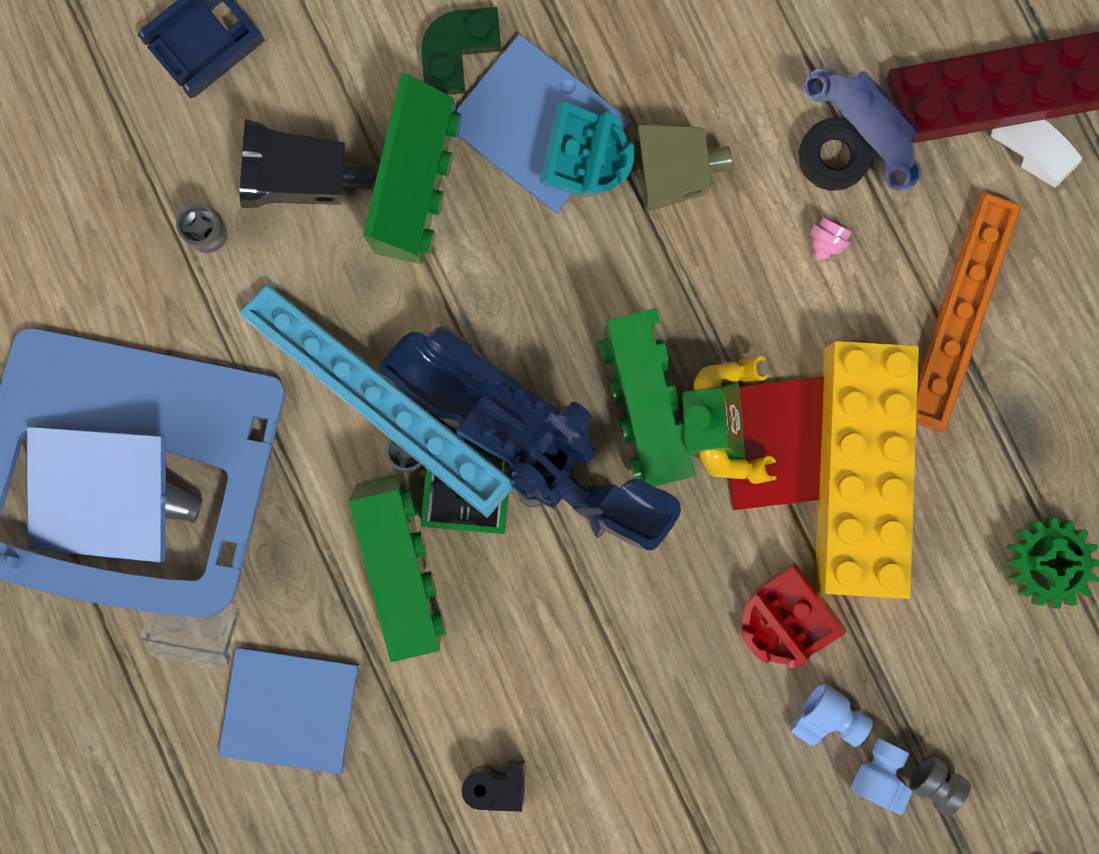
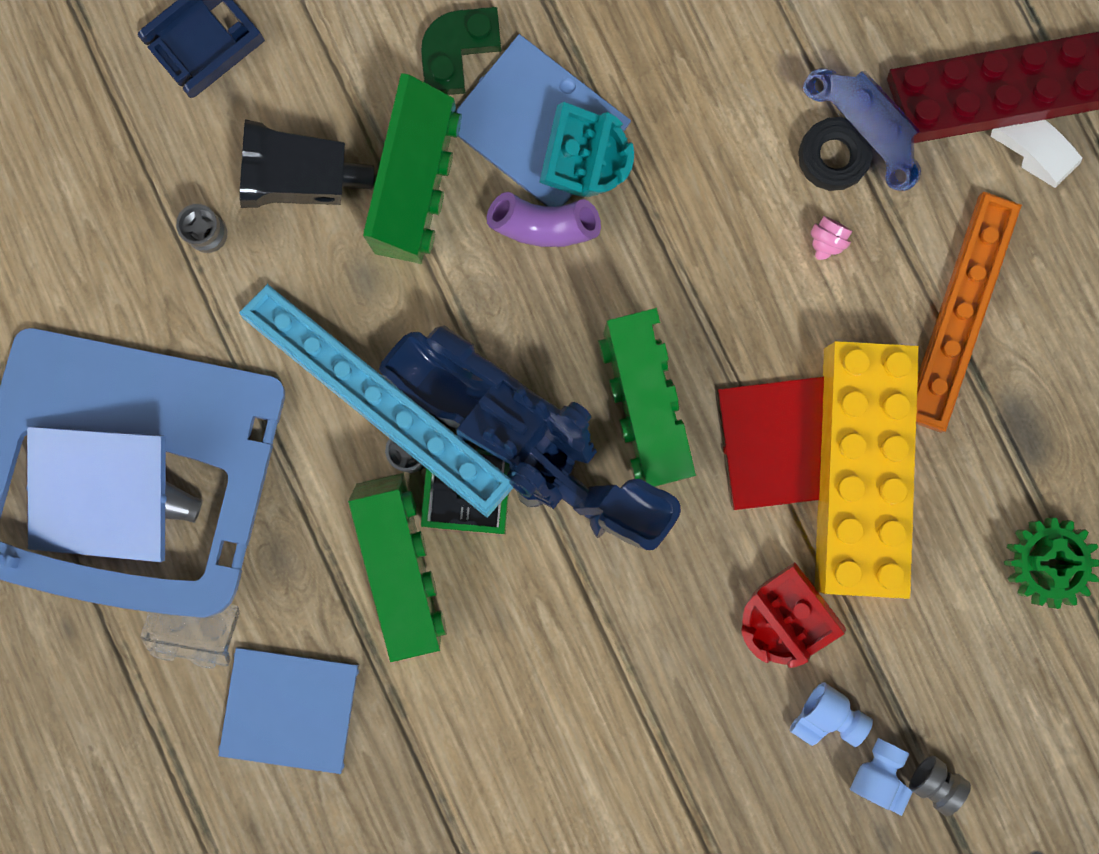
black leg [461,761,525,812] -> none
olive torso [635,125,732,212] -> none
torso [682,356,777,484] -> none
none -> medium lavender cylinder [487,192,601,247]

